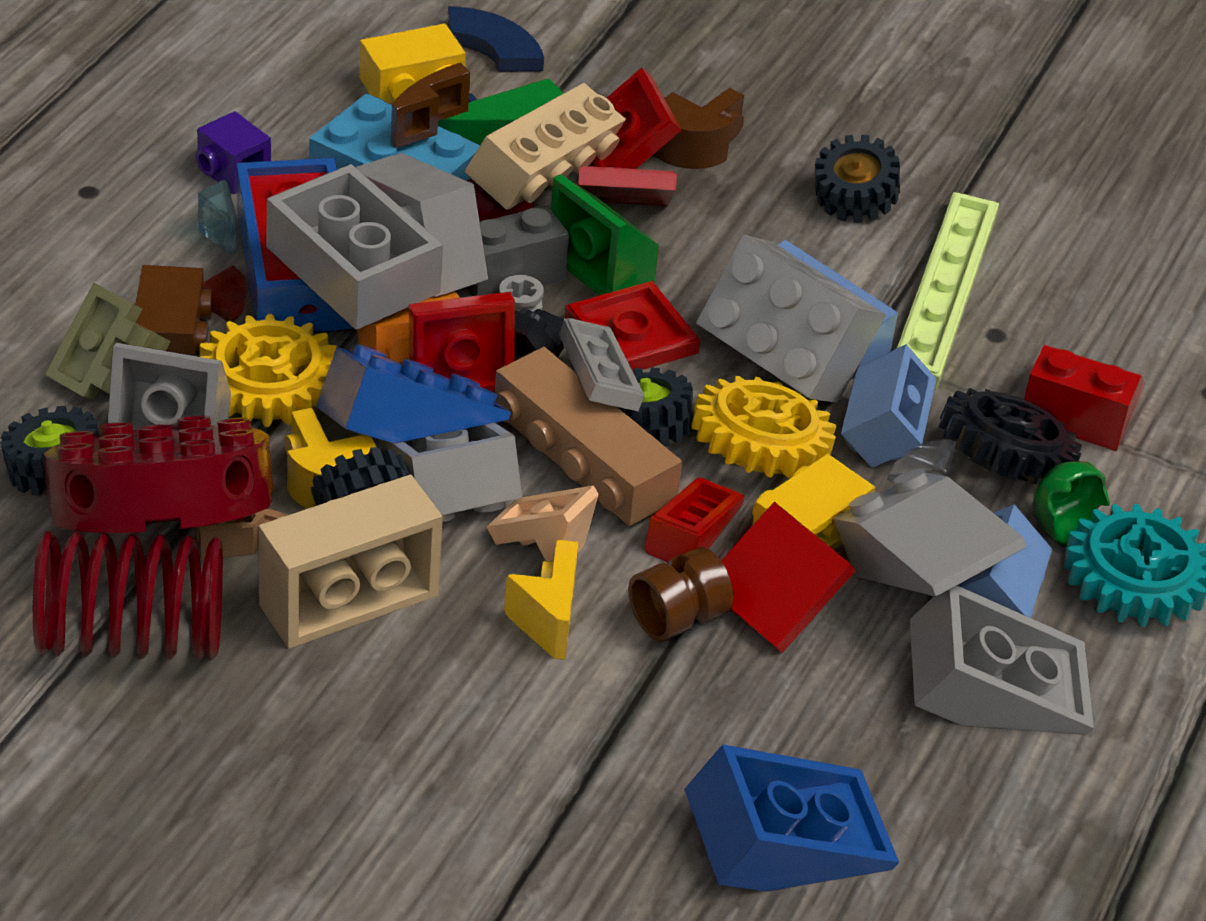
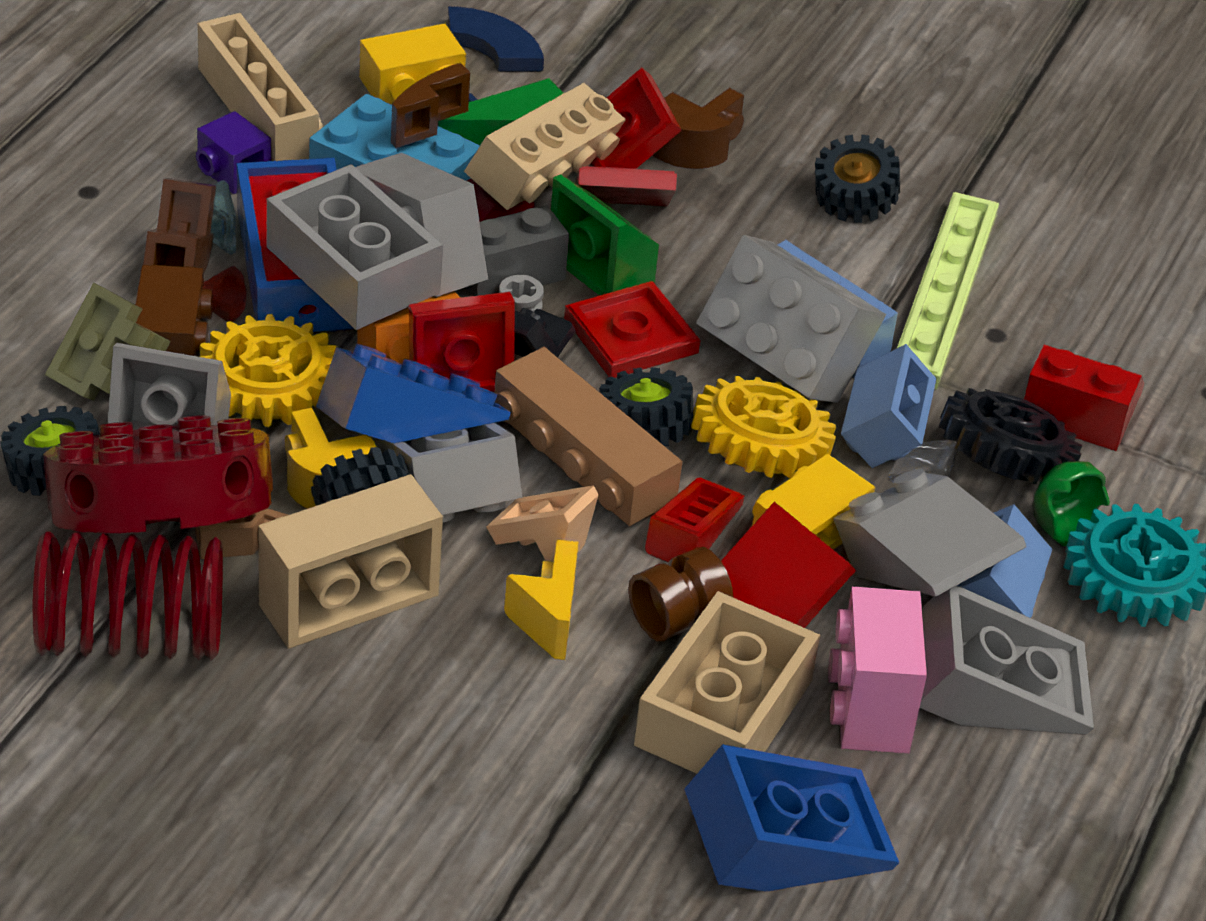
light grey tile [559,318,644,411] -> none
none -> reddish brown brick [143,178,216,273]
none -> tan brick [197,13,323,161]
none -> tan brick [634,591,820,774]
none -> bright pink brick [828,587,927,753]

